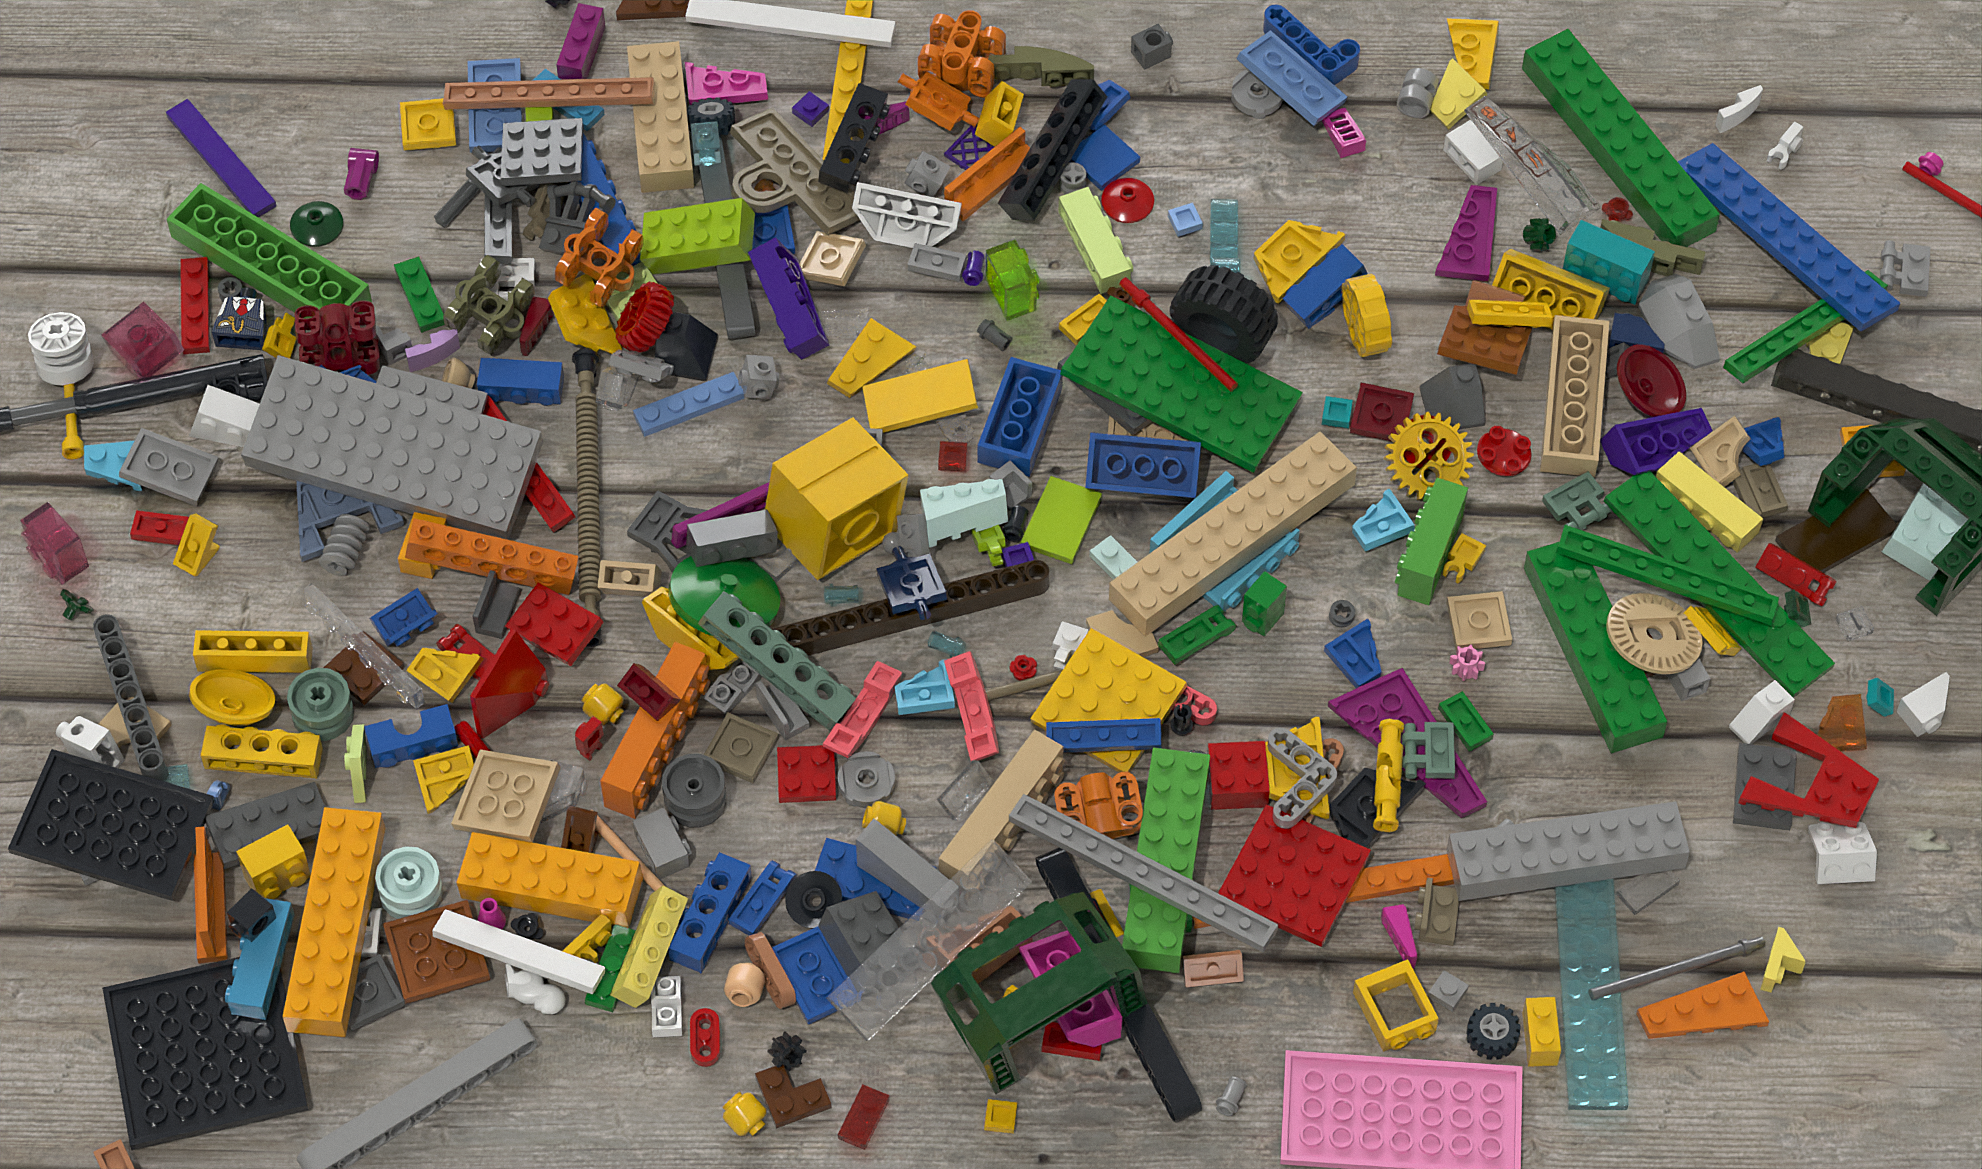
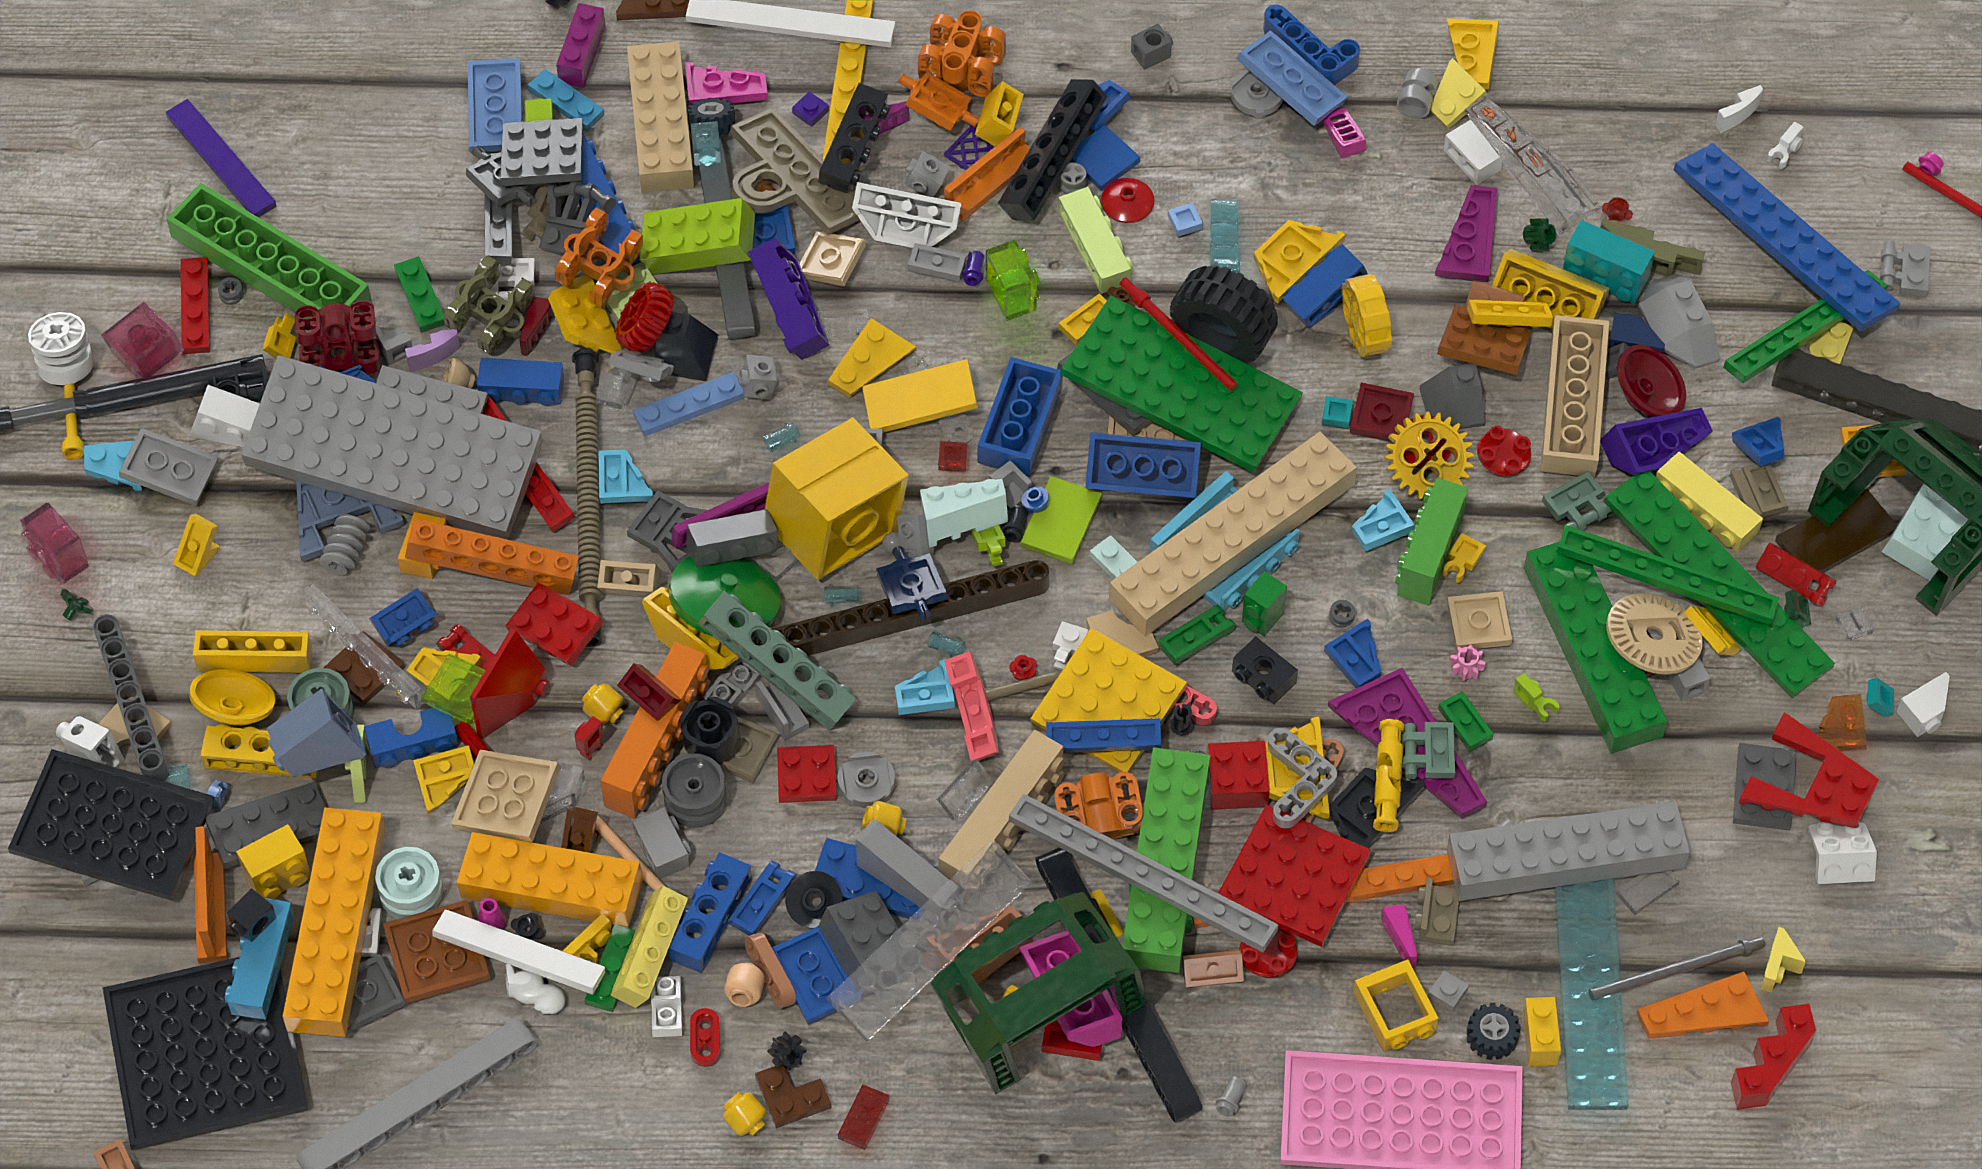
red plate [130,510,189,545] -> none
torso [212,287,267,351] -> none
dark green dish [290,201,344,247] -> none
magenta piece [344,147,379,200] -> none
yellow plate [400,98,456,151] -> none
dark grey axle [434,147,502,227] -> none
nougat tile [443,77,655,110] -> none
dark grey panel [473,570,520,639] -> none
coral slope [823,661,902,758] -> none
dark grey pin [977,319,1012,351] -> none
yellow tile [984,1099,1017,1134] -> none
olive slope [988,46,1094,87] -> none
dark purple plate [1001,542,1034,567] -> none
green brick [1522,29,1720,247] -> none
tan tile [1690,416,1751,487] -> none
white slope [1729,680,1795,744] -> none
none -> sand blue slope [267,689,366,777]
none -> clear neon green tile [421,653,485,725]
none -> medium azure wing [599,449,653,503]
none -> black brick [681,697,740,765]
none -> clear light blue pin [763,422,800,452]
none -> blue plate [1021,486,1049,513]
none -> black brick [1232,636,1298,705]
none -> red dish [1239,928,1297,978]
none -> lime plate [1513,673,1560,722]
none -> red brick [1731,1004,1816,1110]

